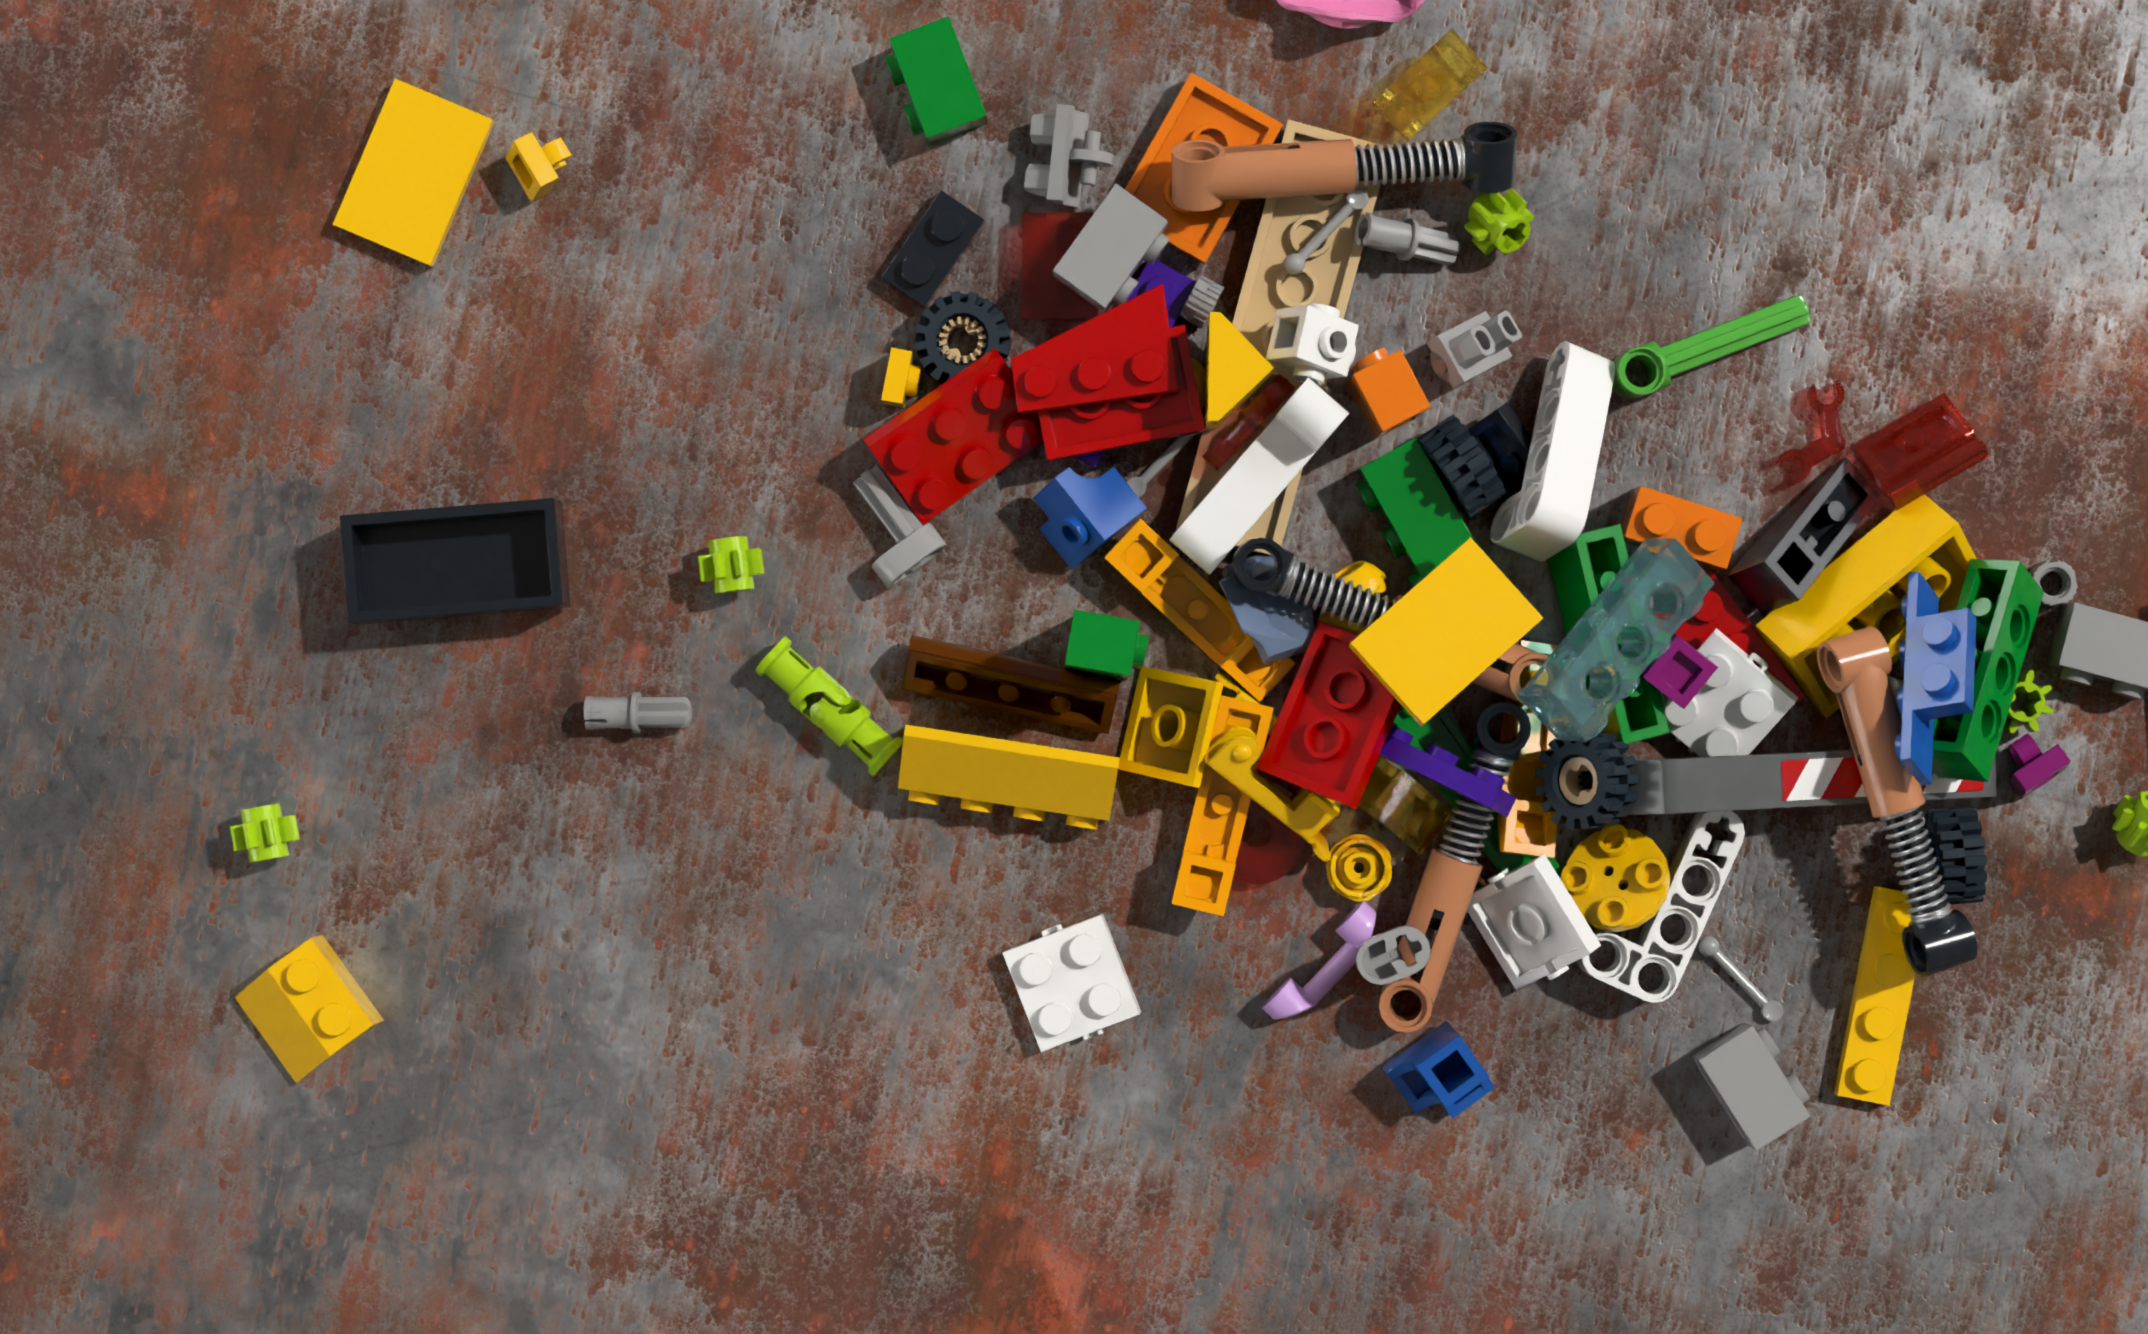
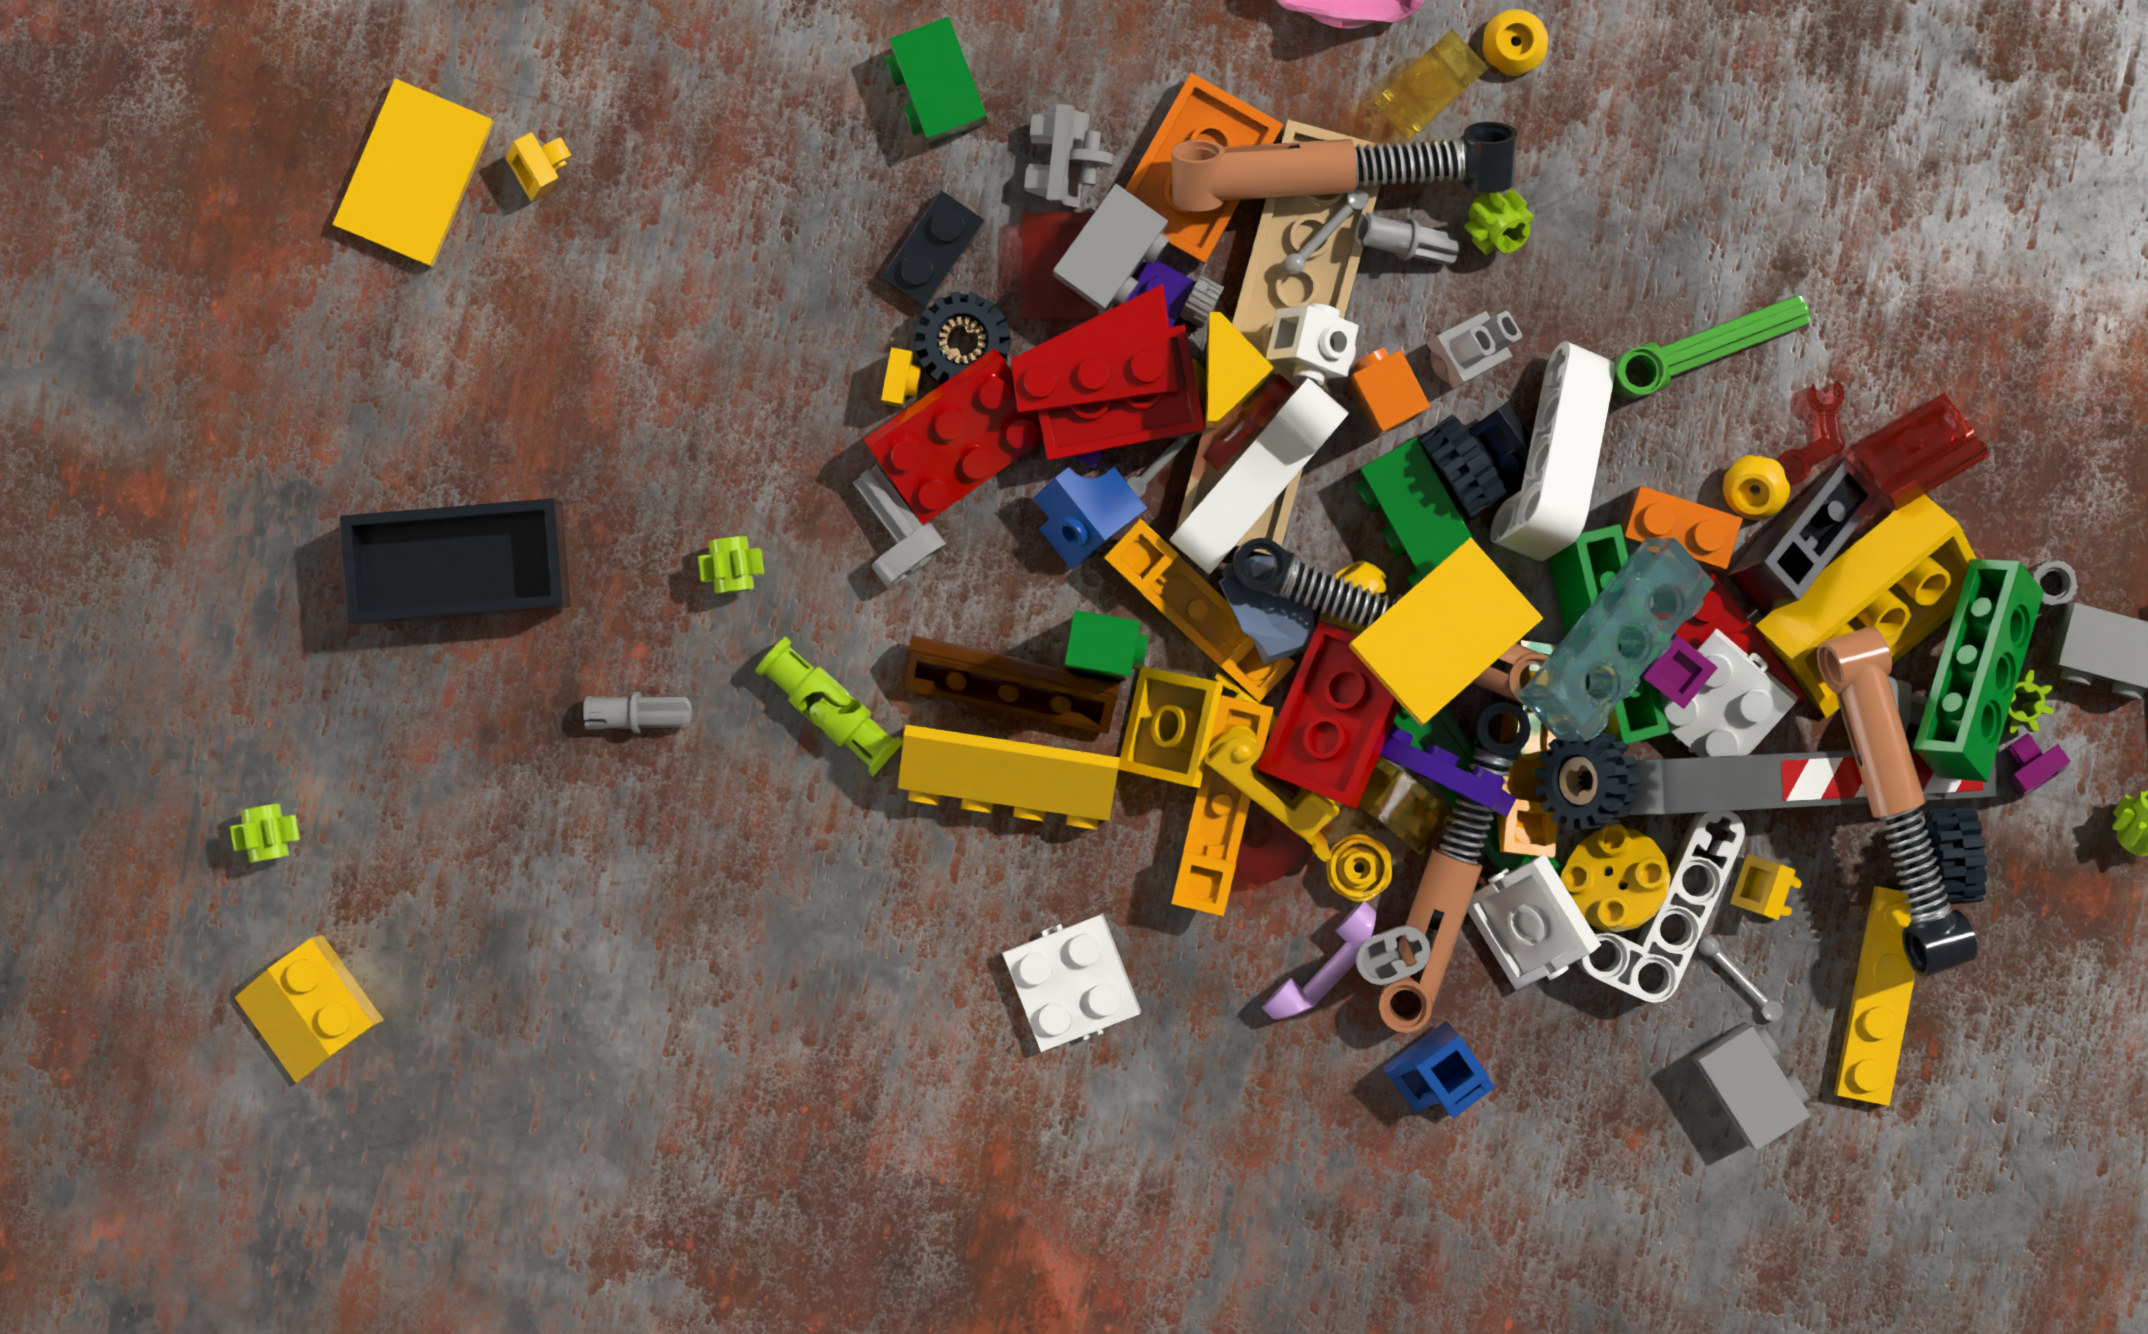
bracket [1895,571,1976,786] -> none
none -> yellow plate [1482,9,1548,76]
none -> yellow plate [1723,455,1790,520]
none -> yellow tile [1730,854,1802,920]

